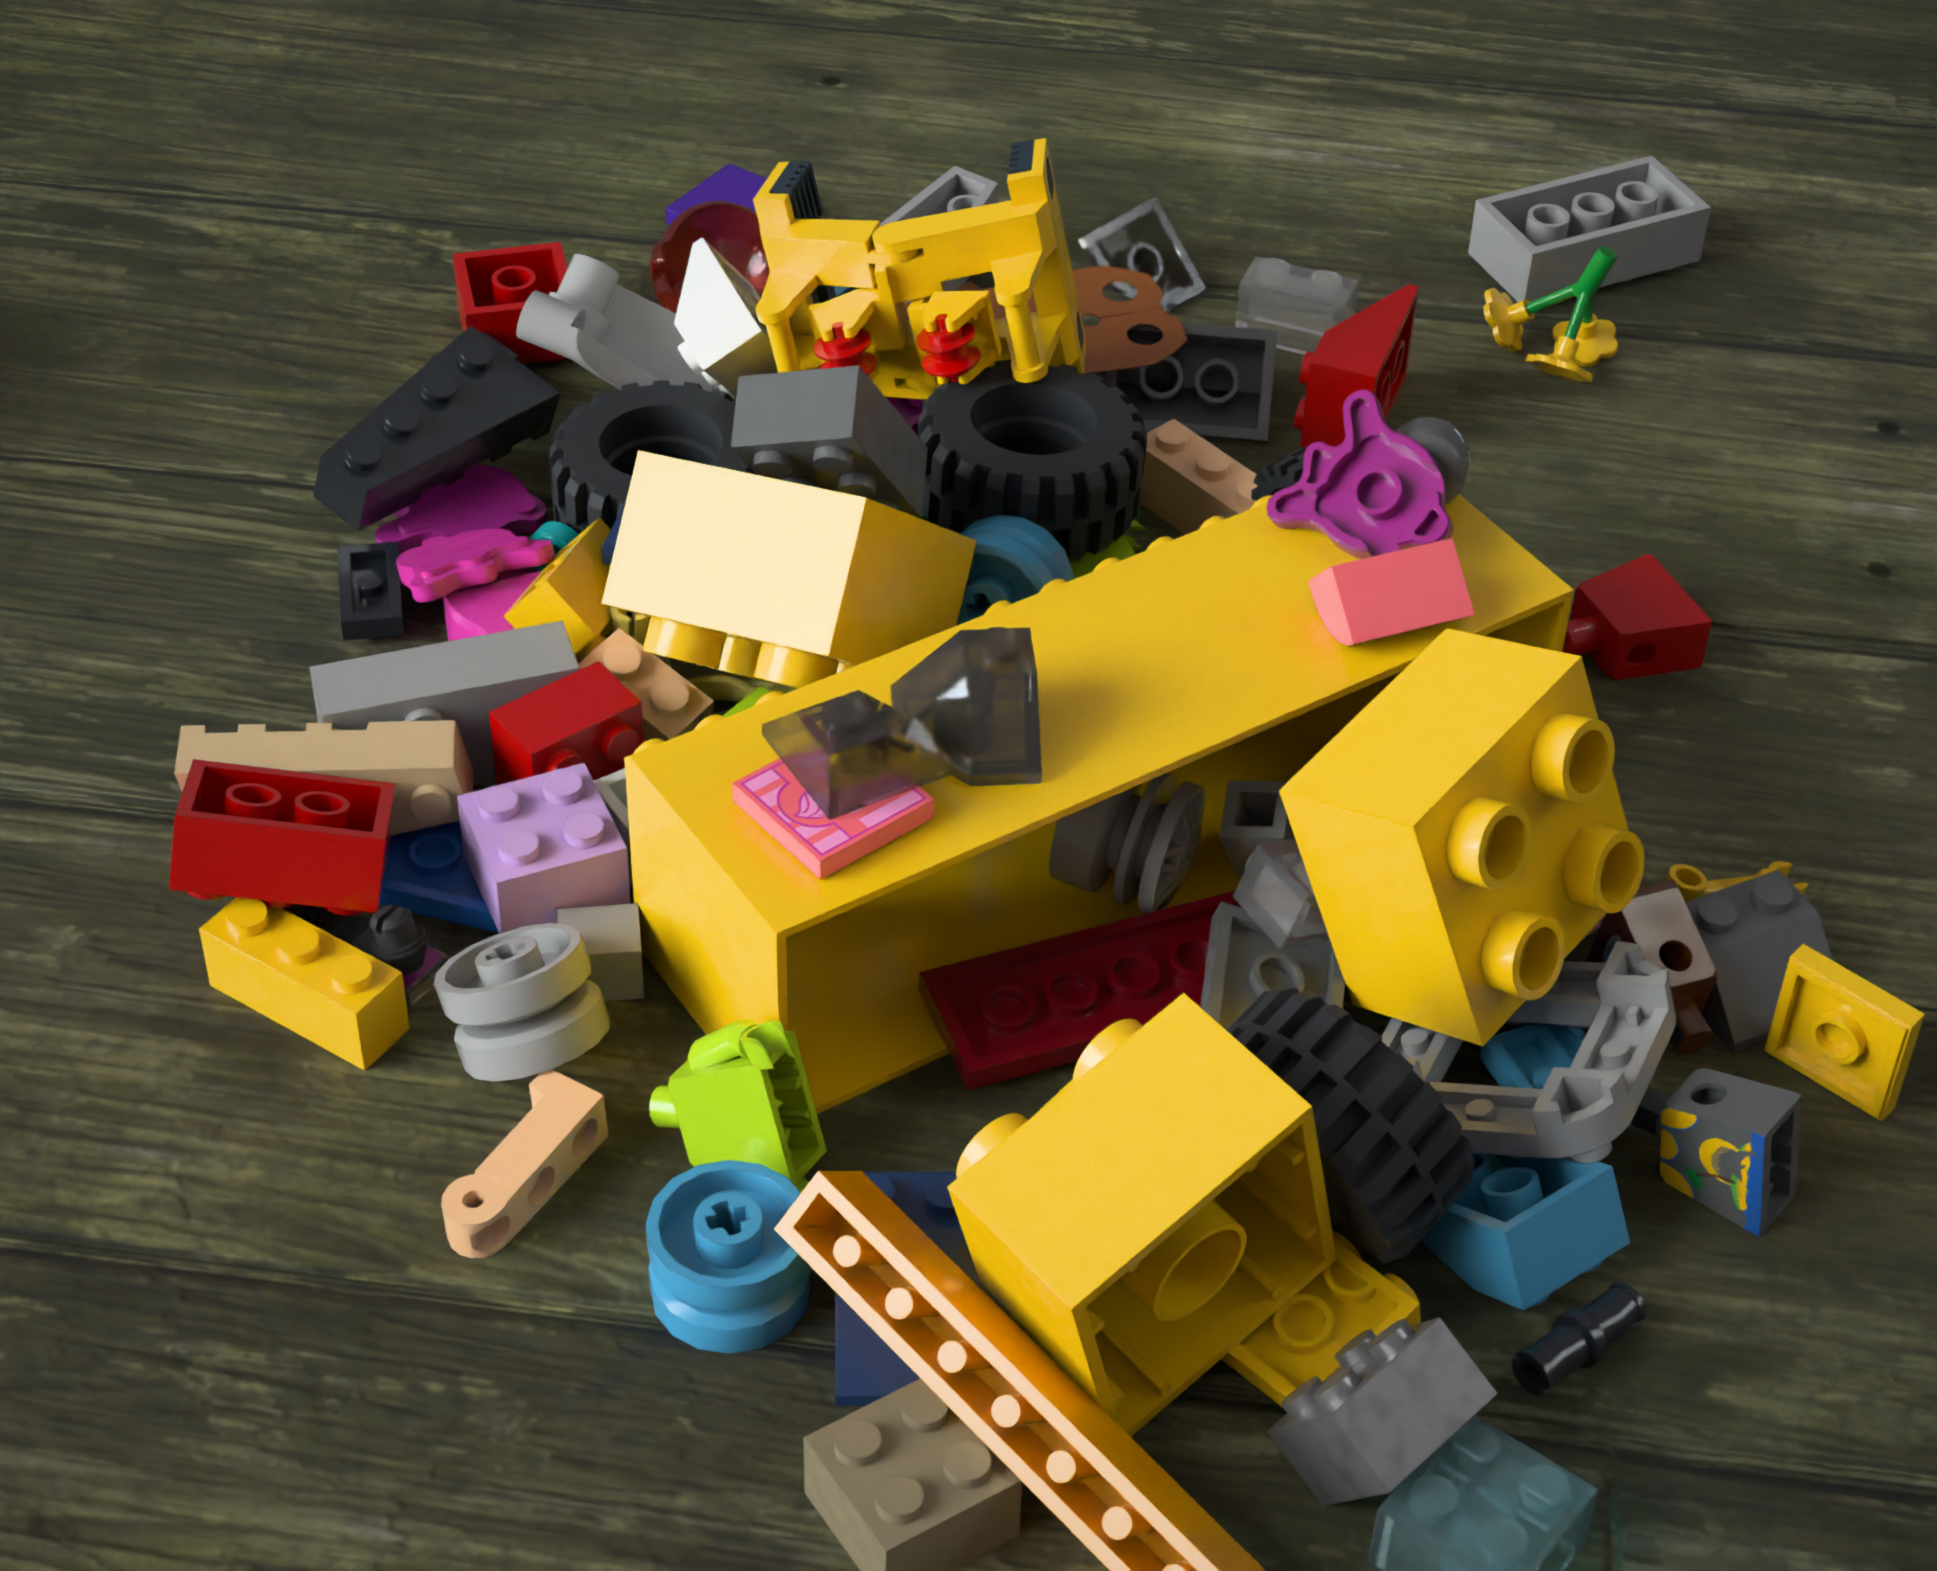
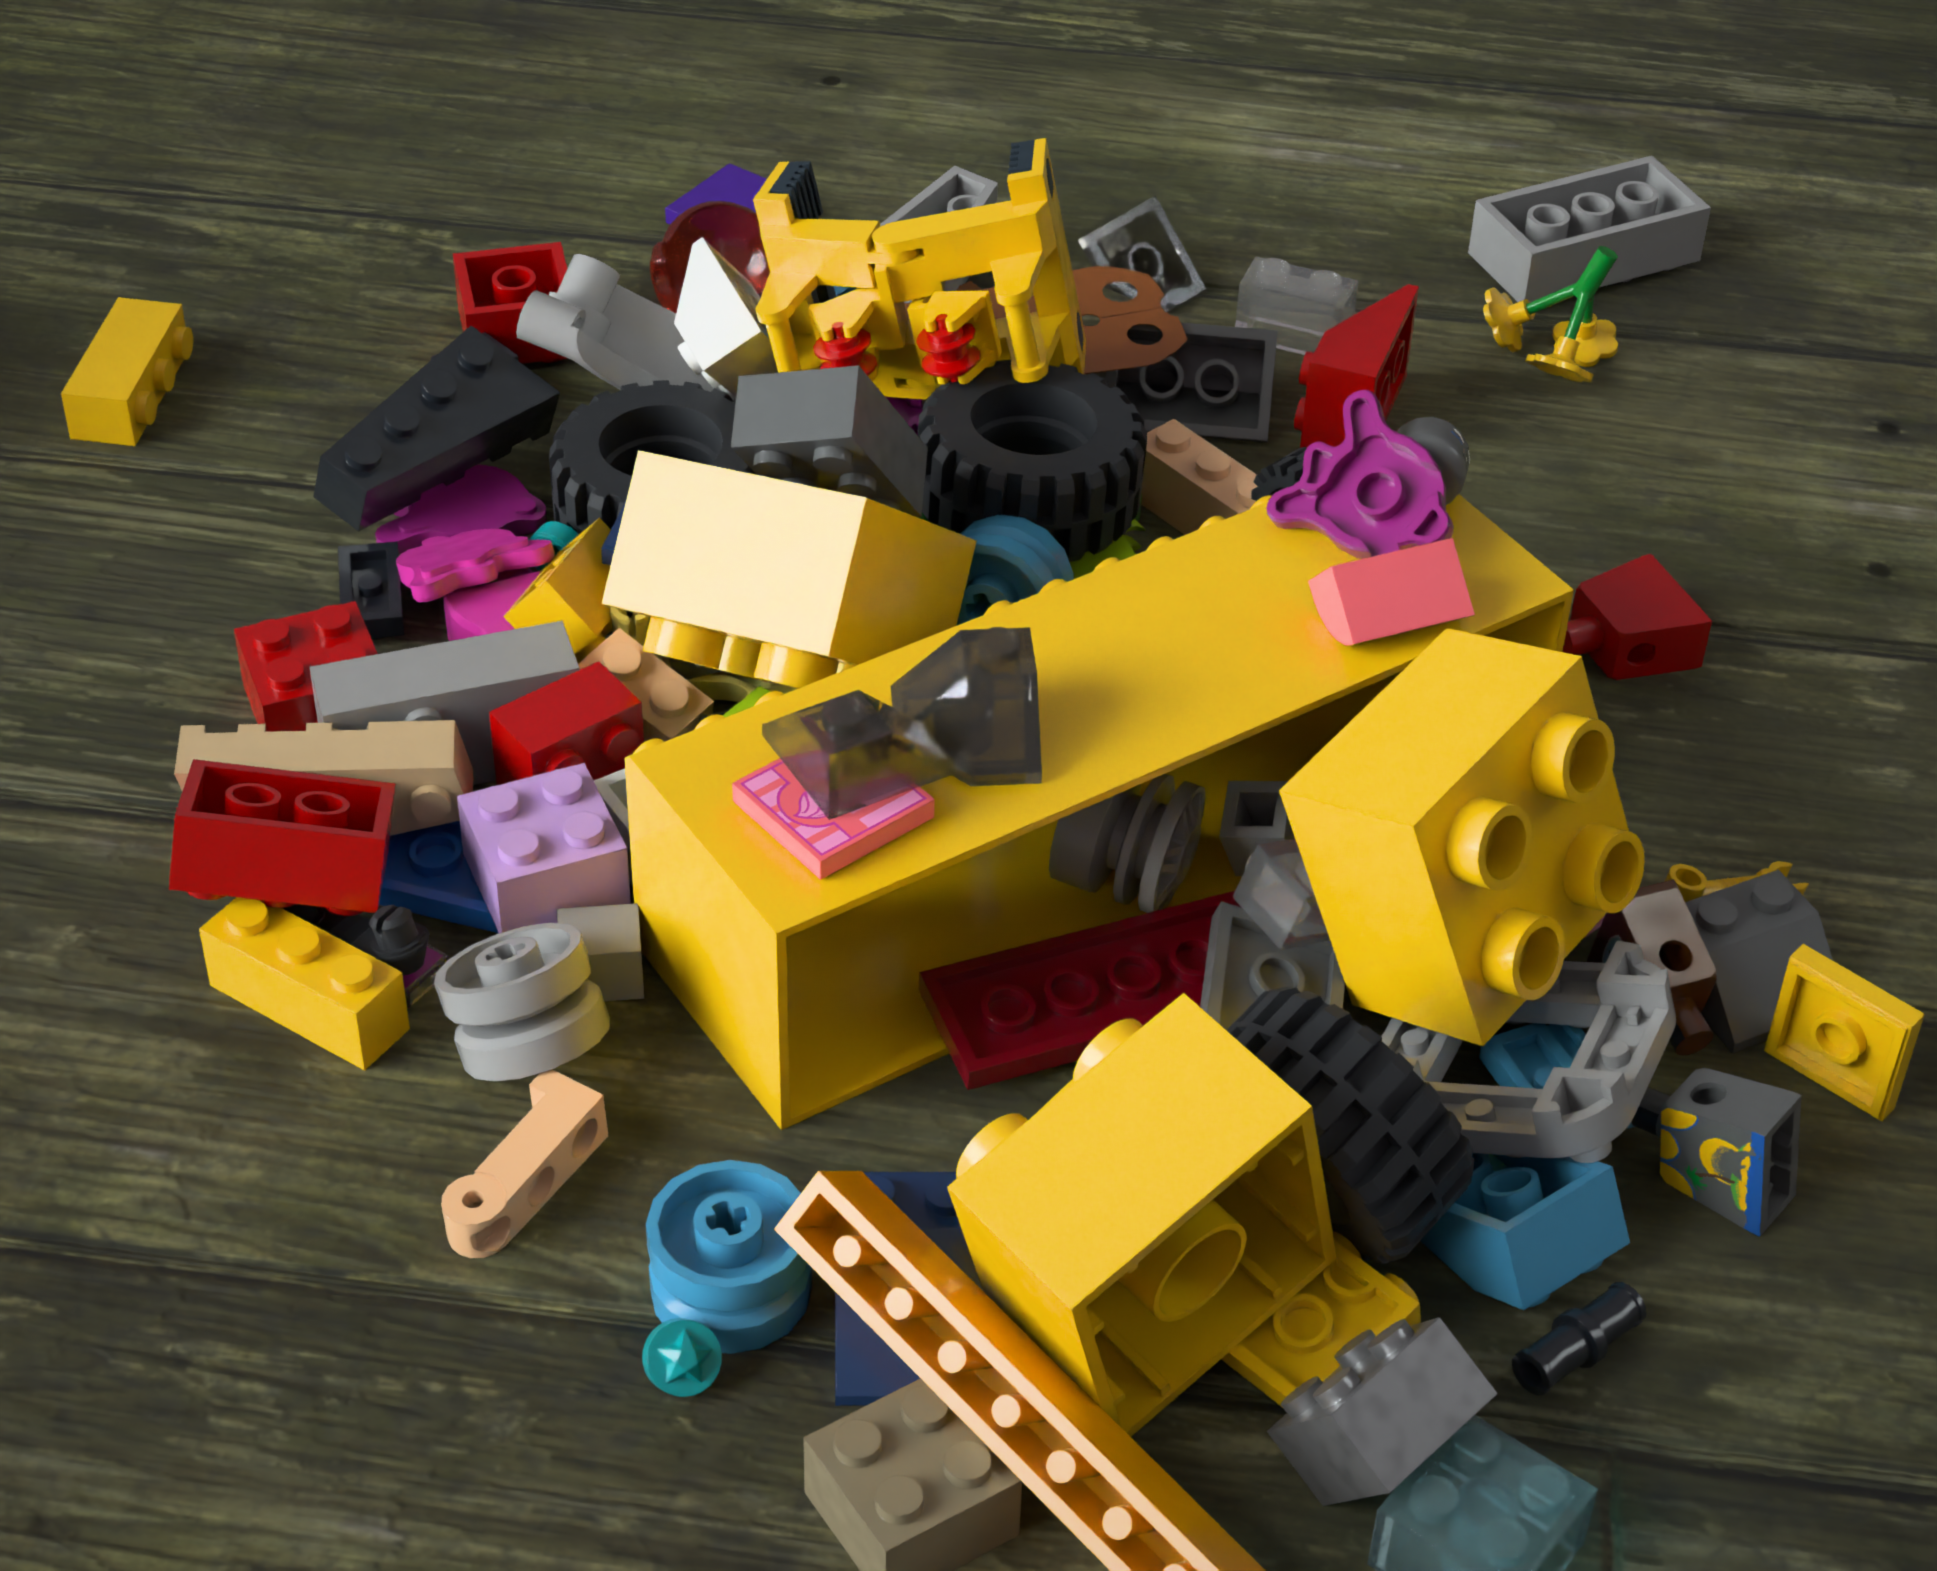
lime torso [649,1019,827,1193] -> none
none -> yellow brick [61,297,193,446]
none -> red brick [234,601,378,732]
none -> teal tile [642,1318,722,1397]

